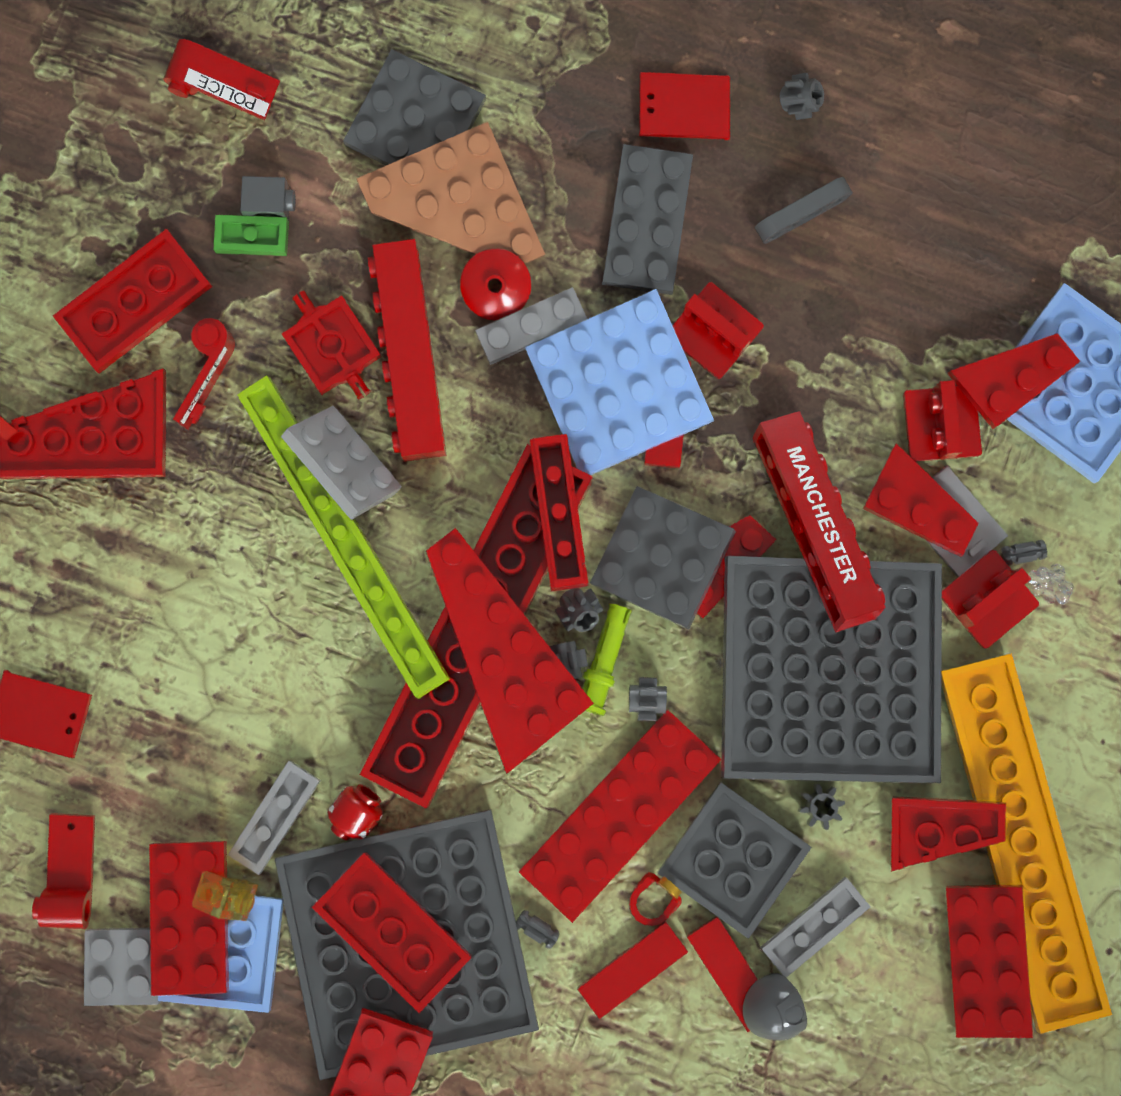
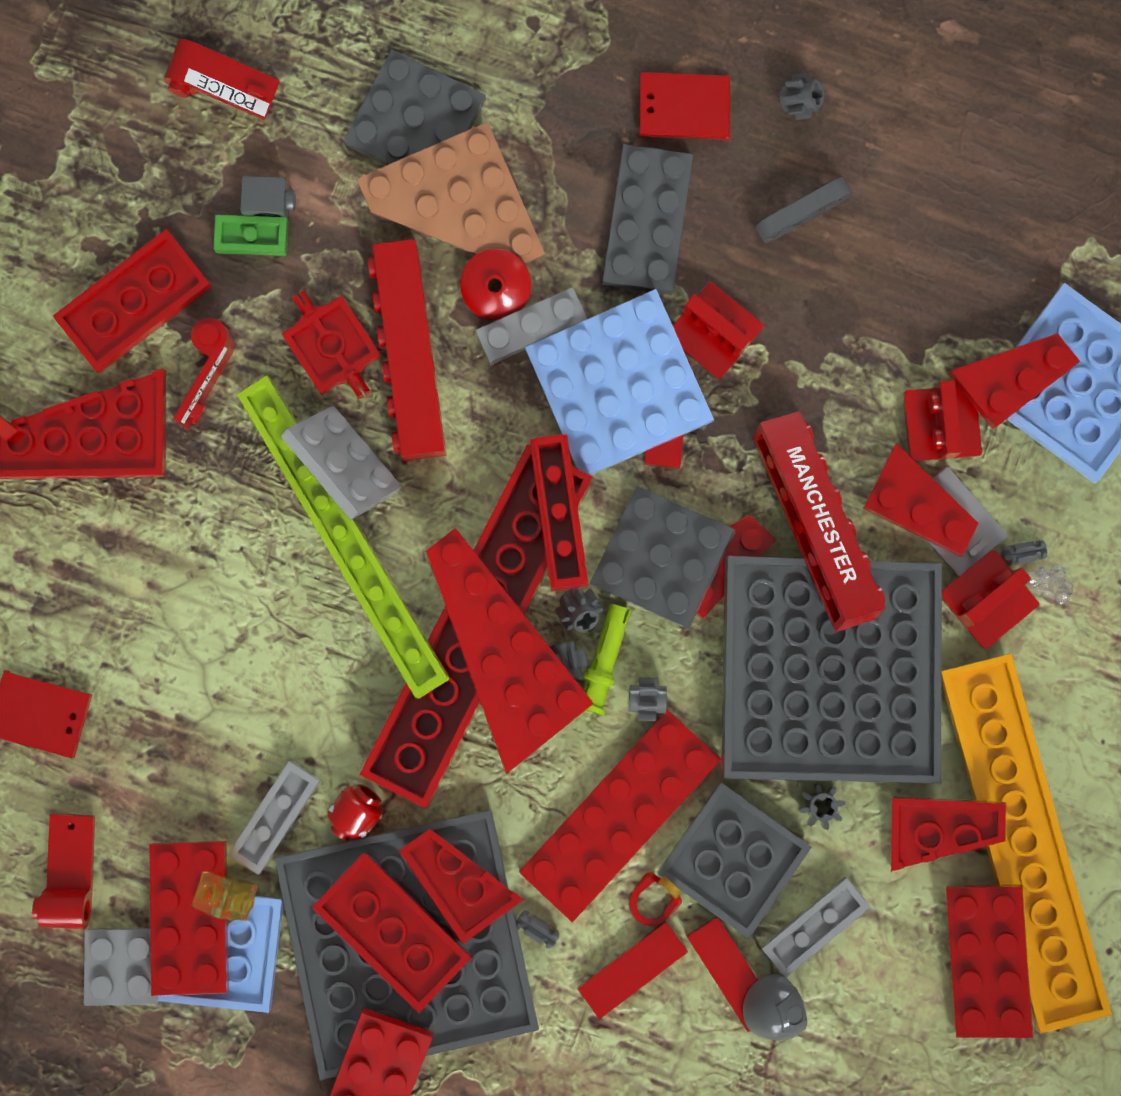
none -> red wing [399,829,524,944]

